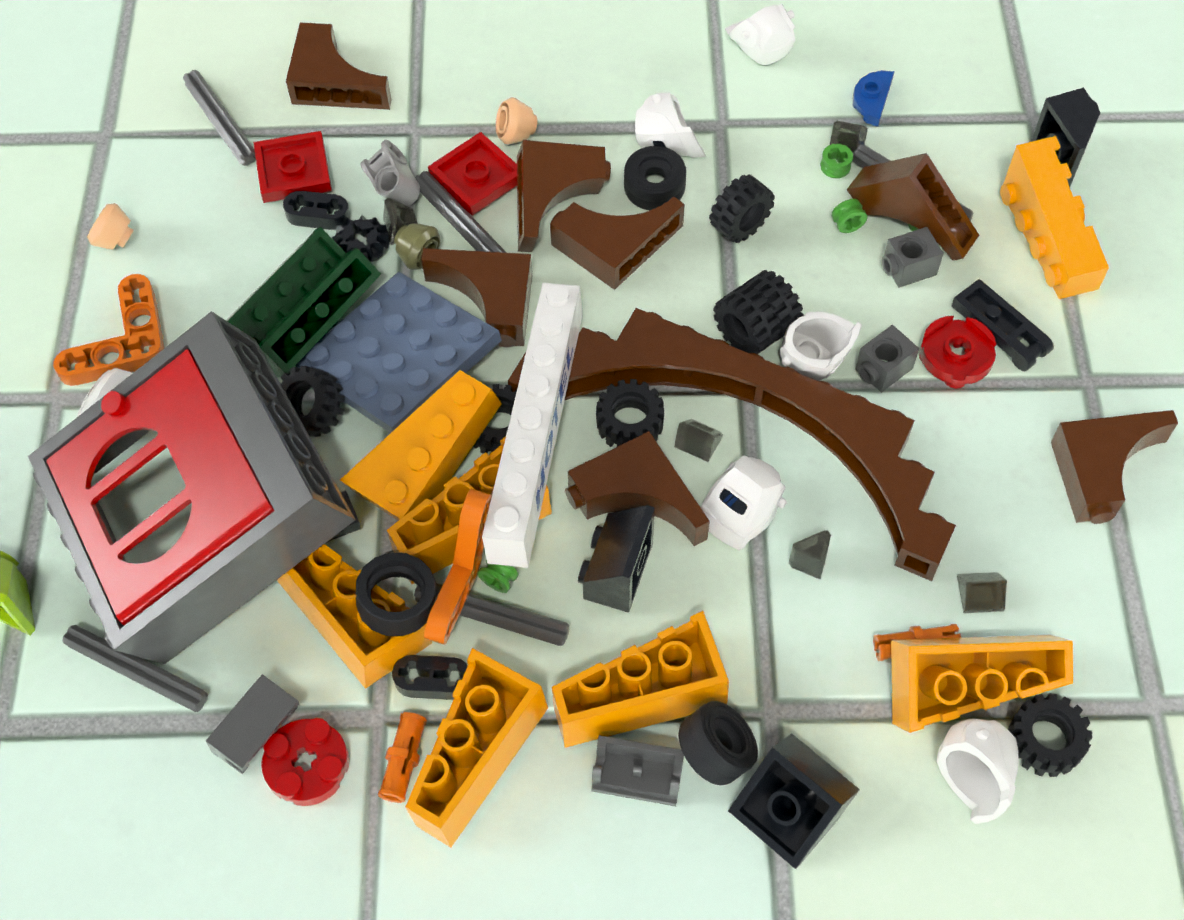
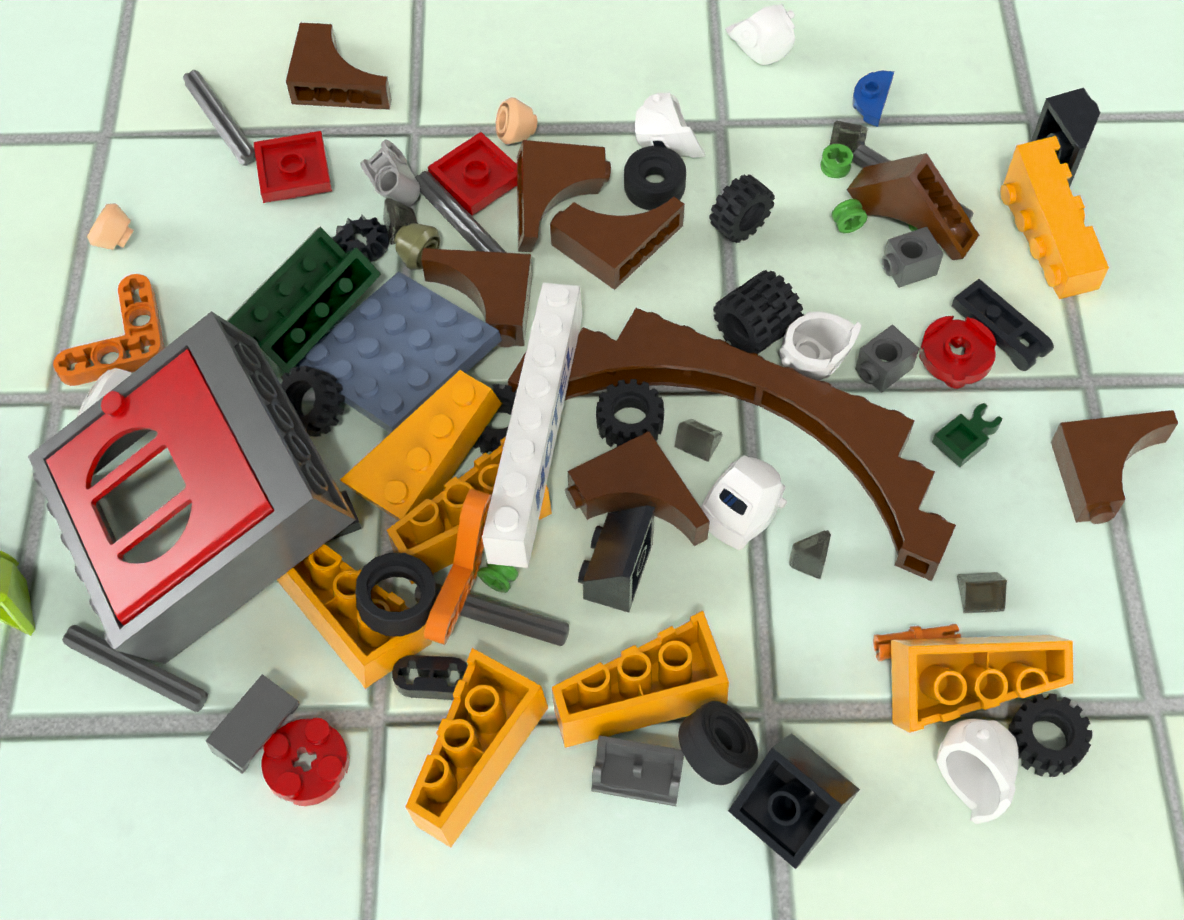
black beam [283,191,350,230] -> none
orange pin [378,712,427,803] -> none
none -> dark green plate [932,403,1003,467]

